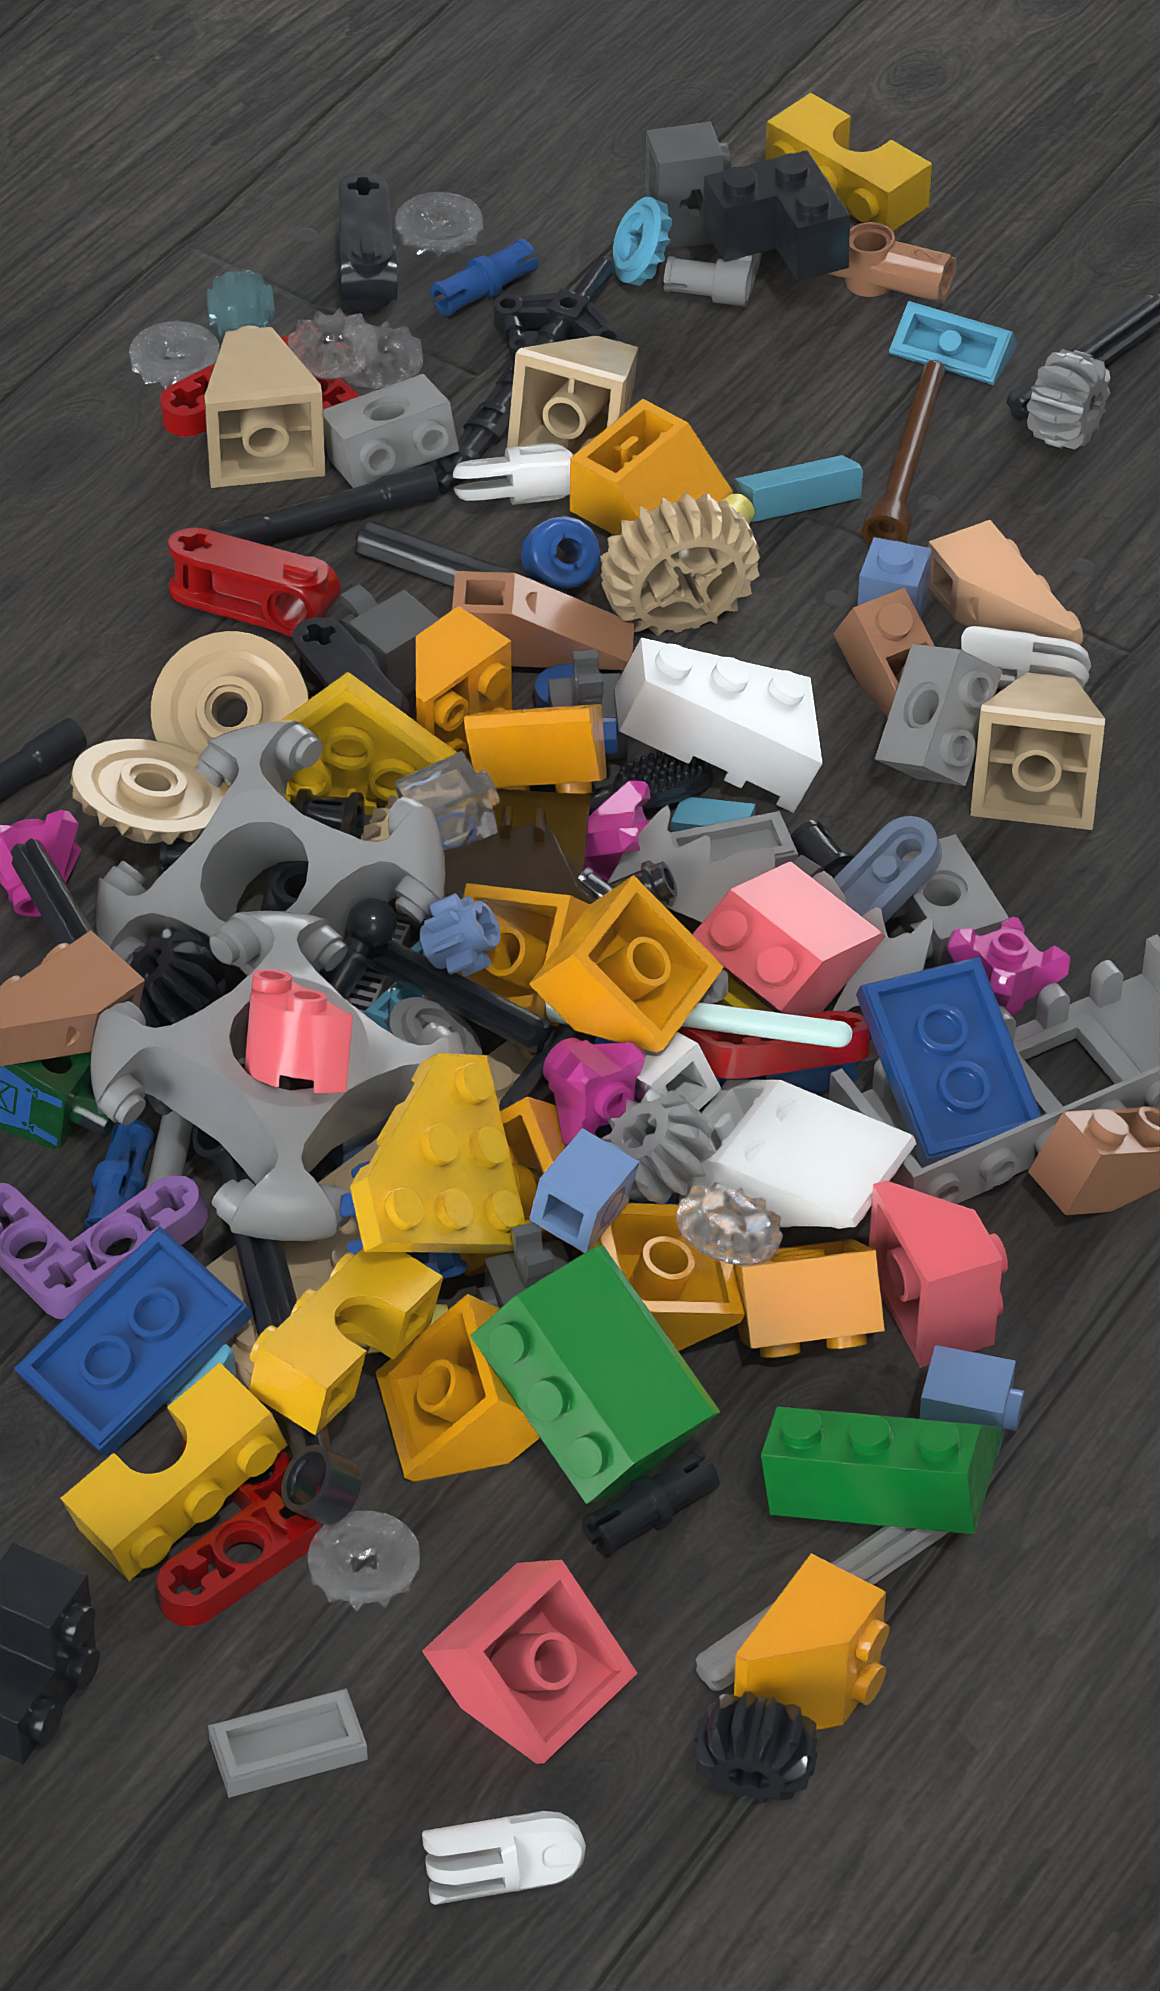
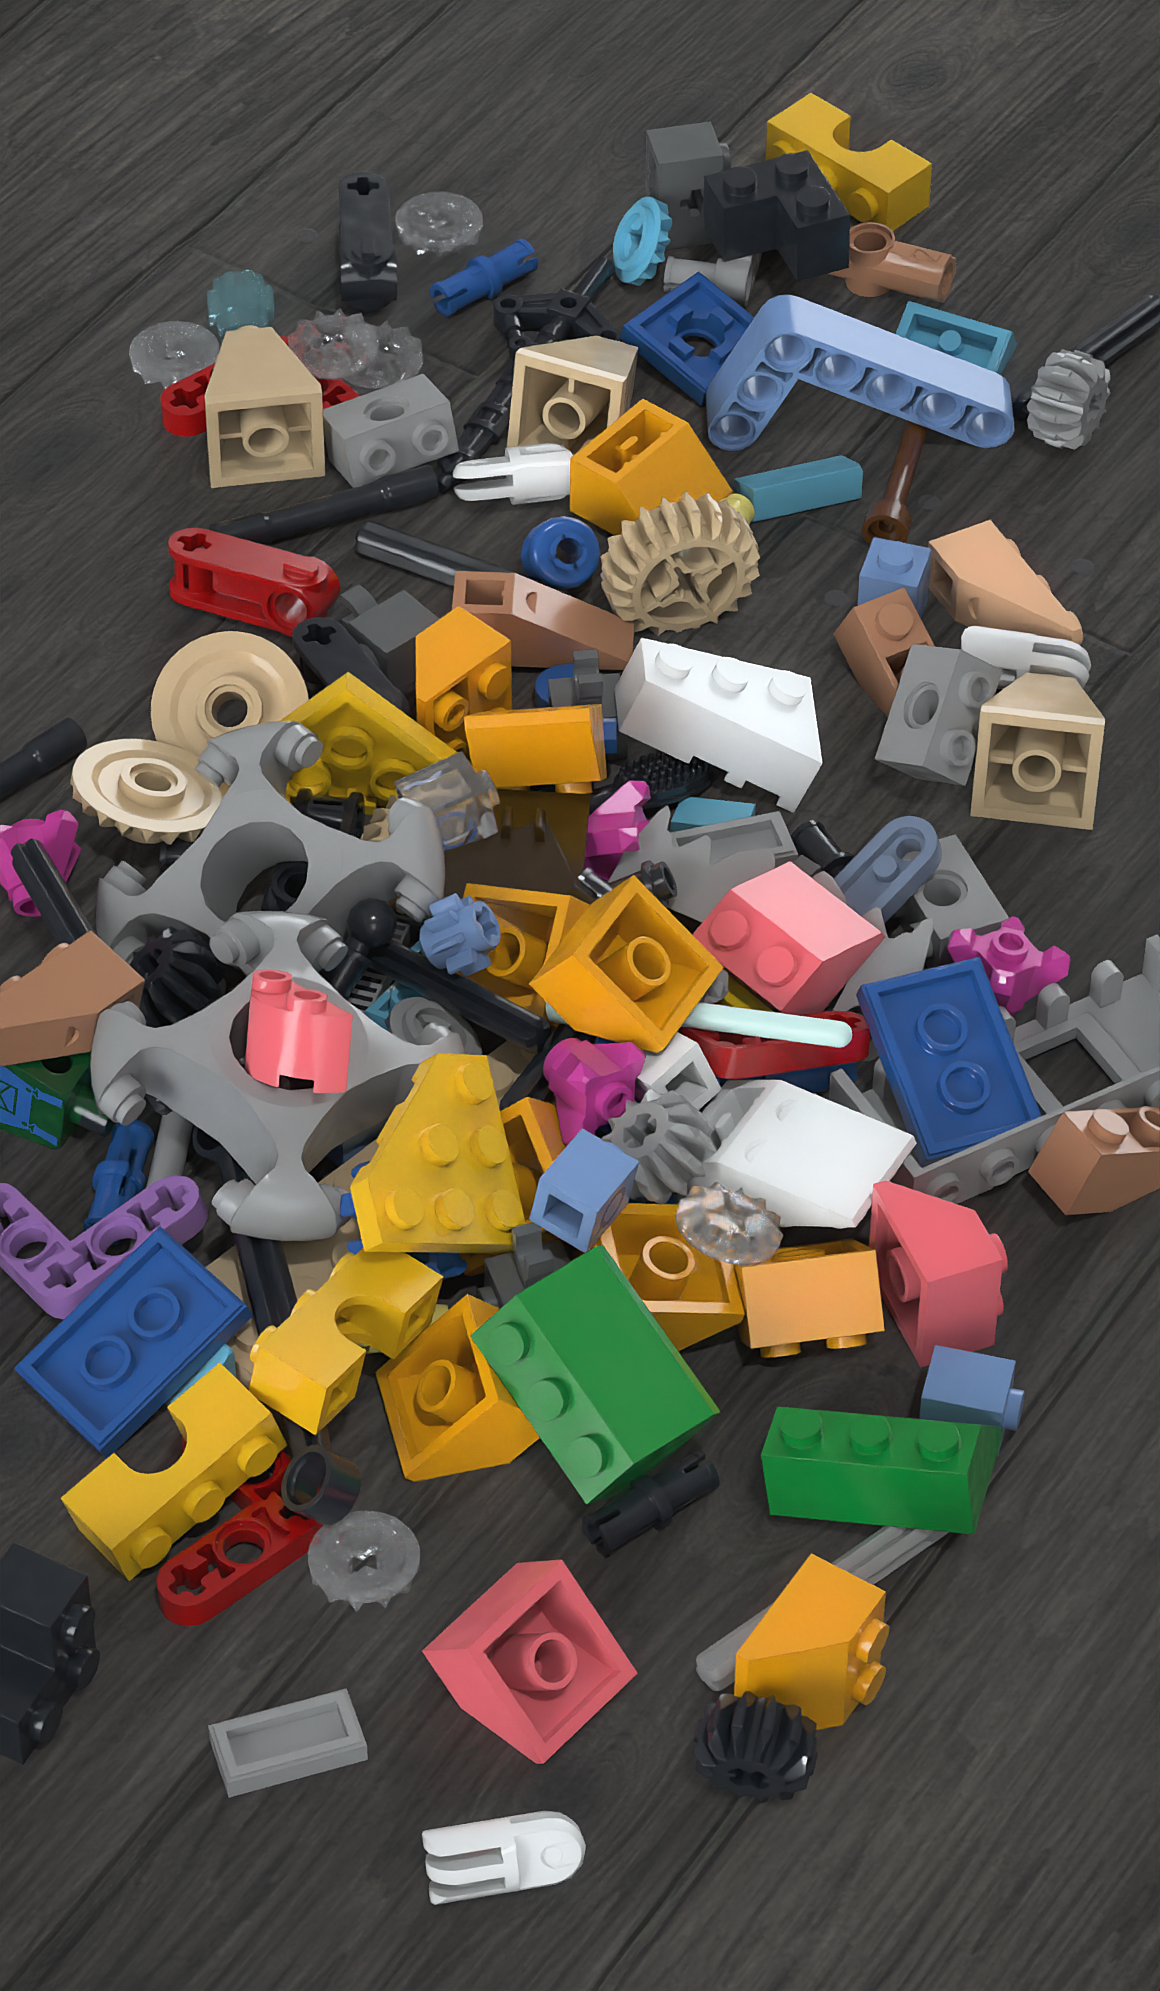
none -> blue piece [620,271,754,406]
none -> medium blue beam [706,295,1015,451]

